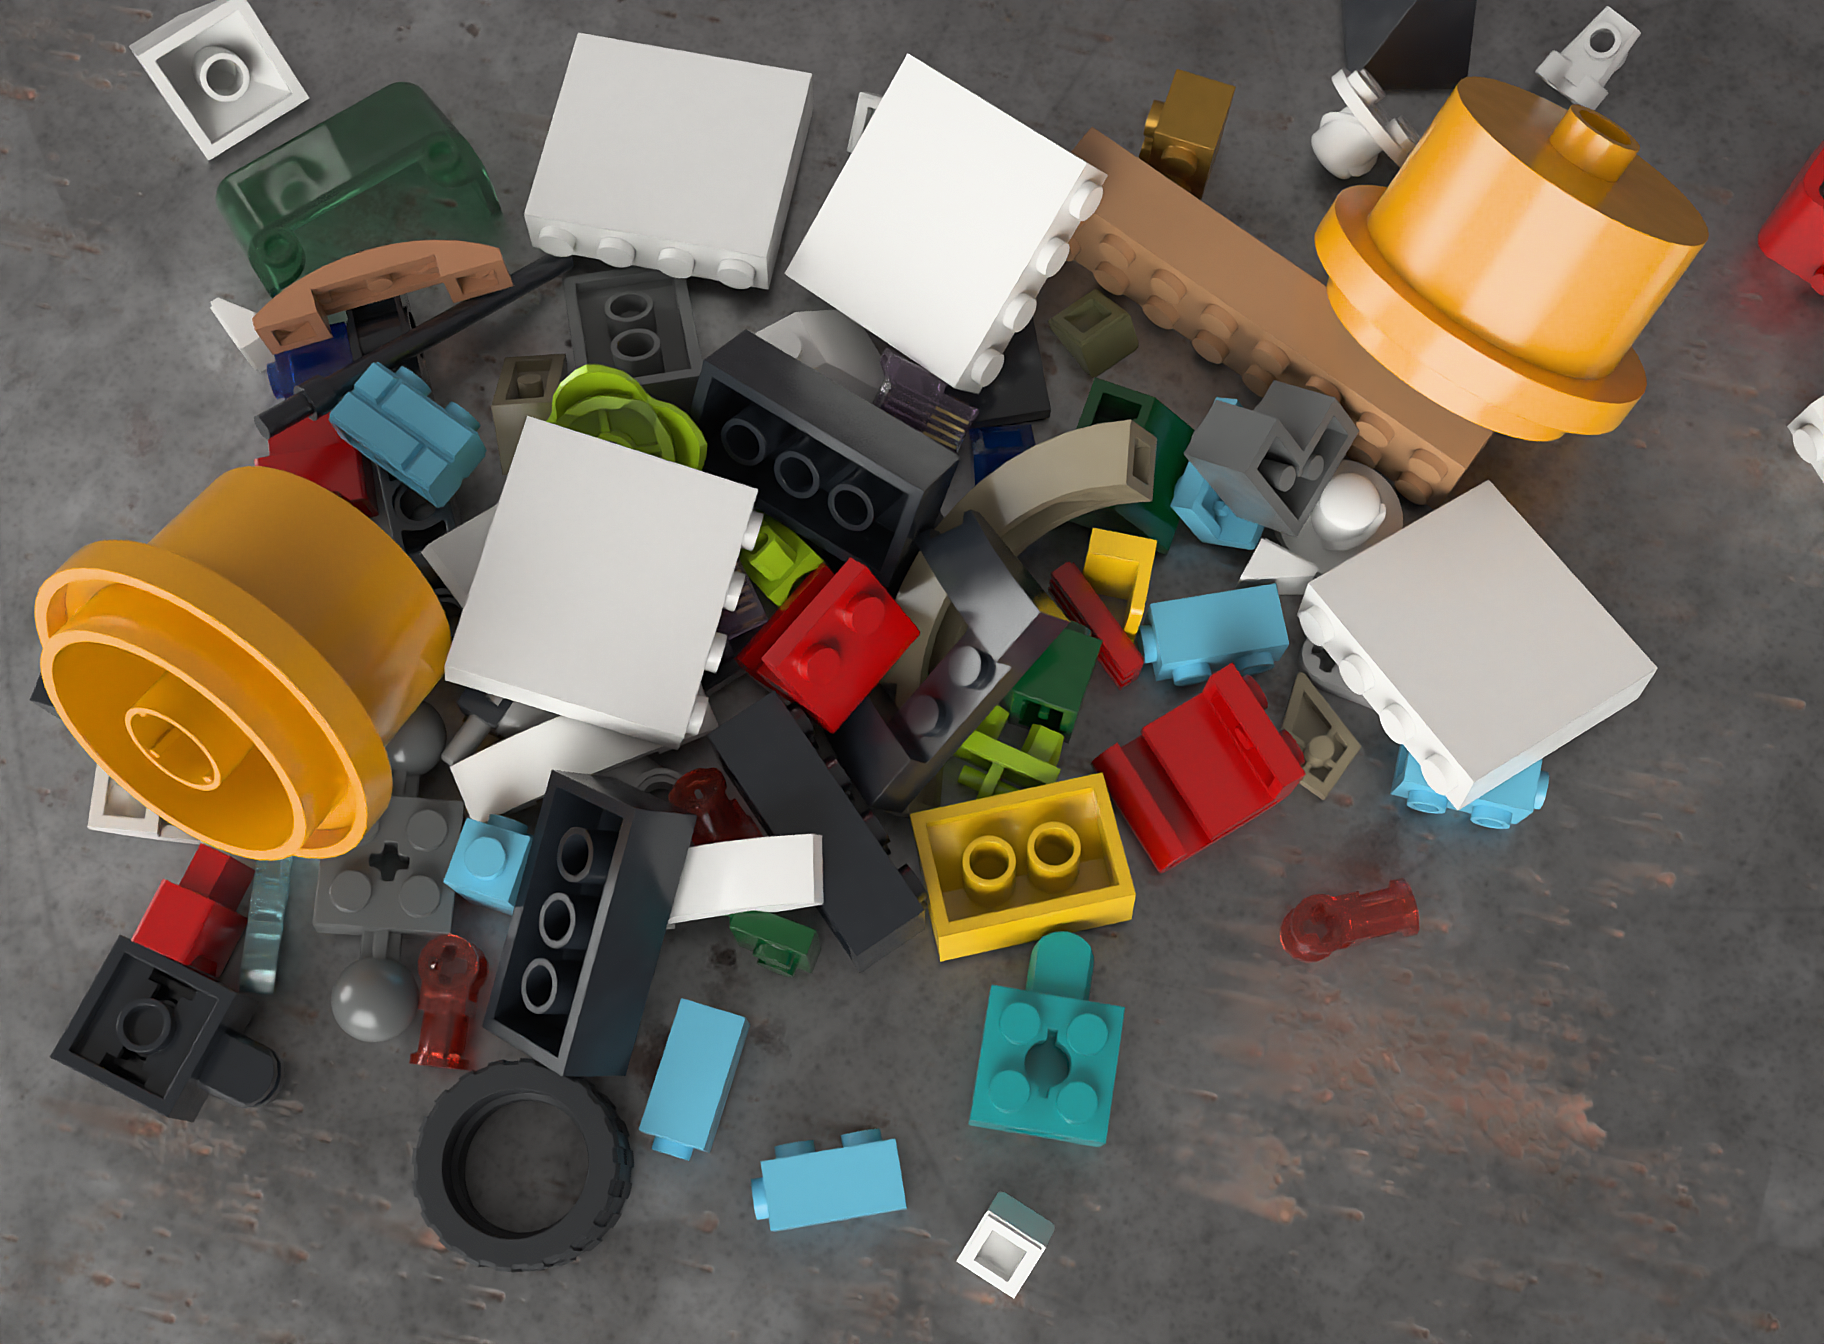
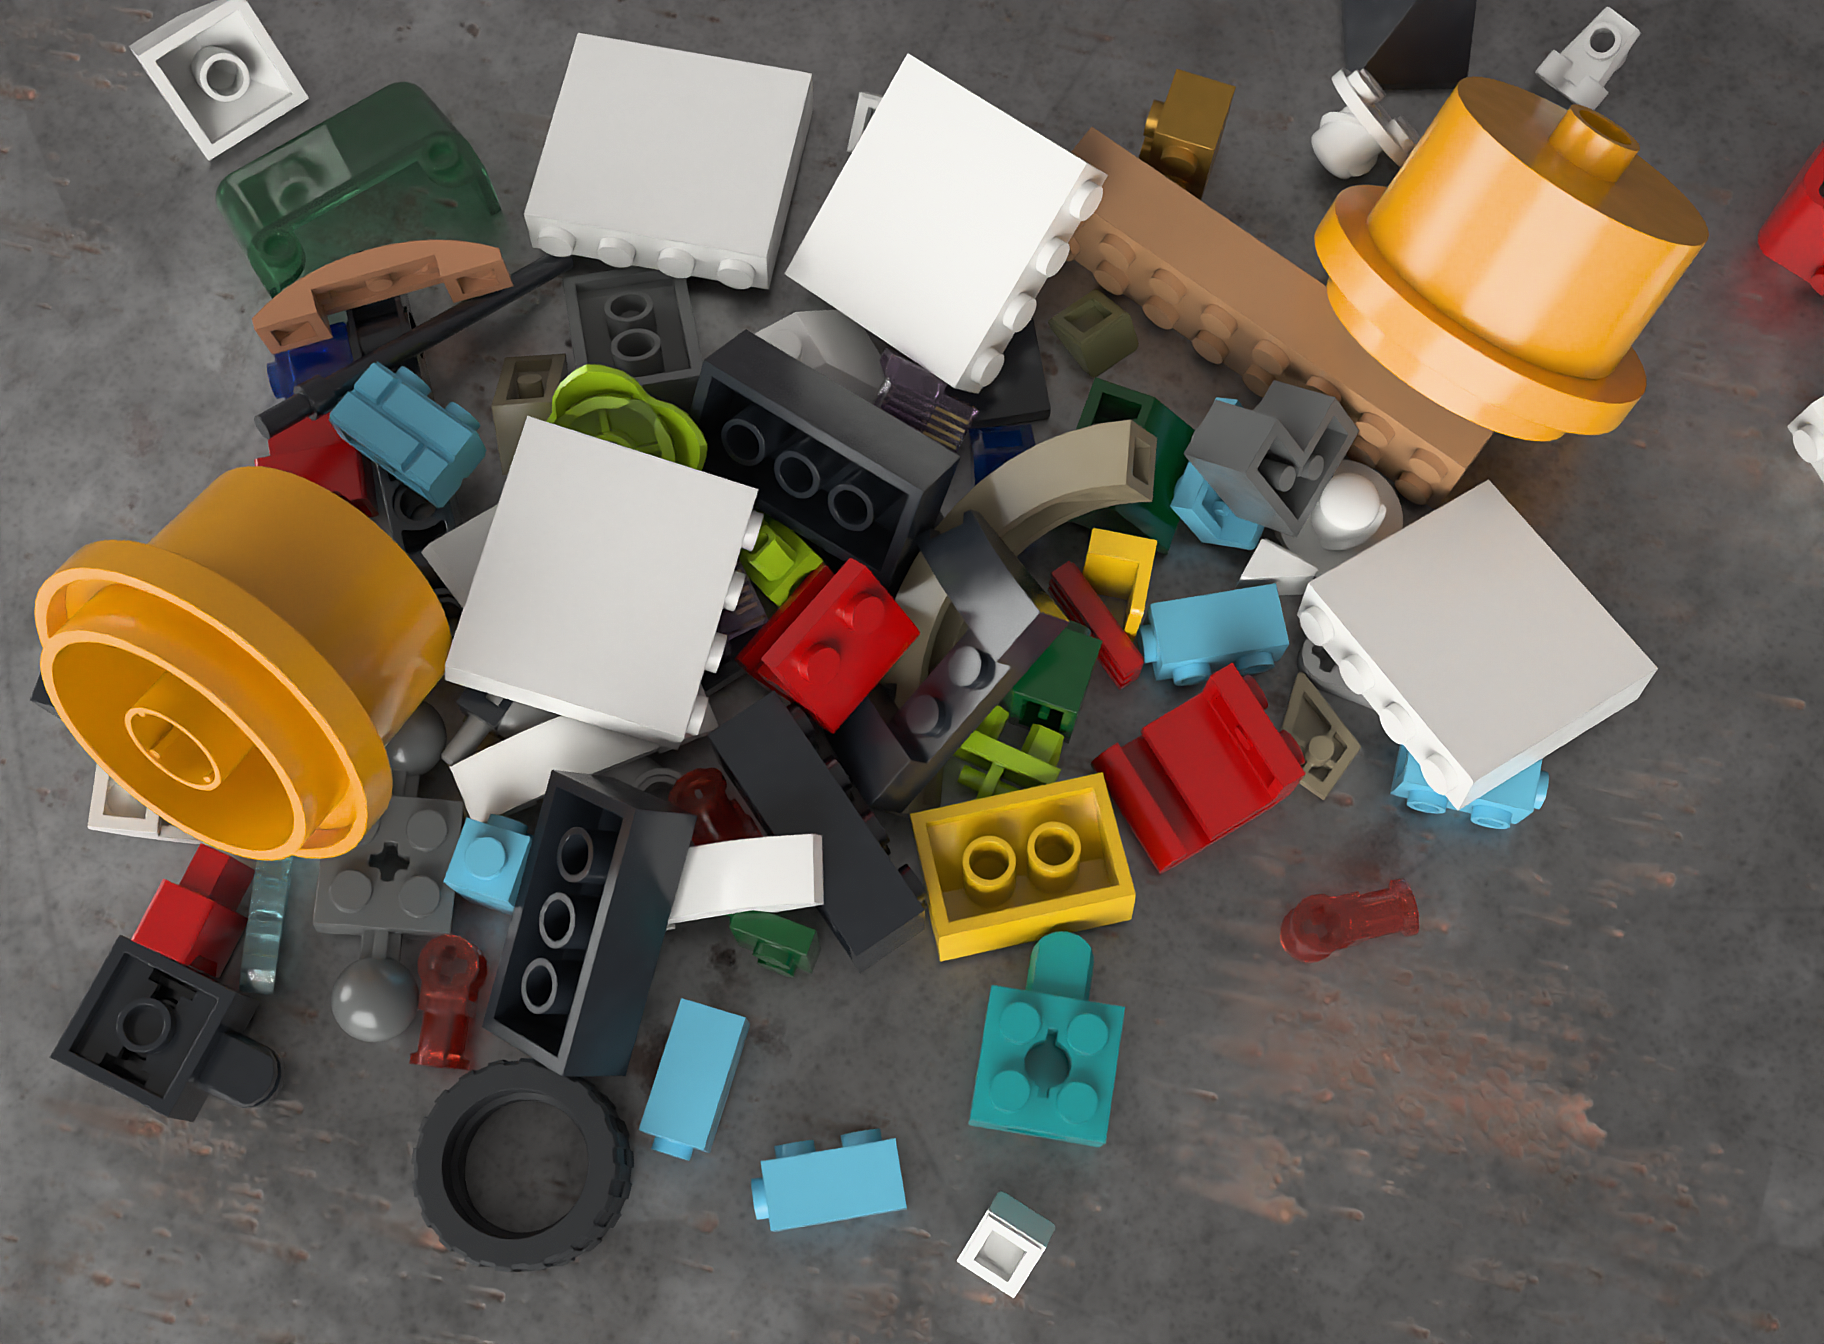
white slope [210,297,296,373] -> none

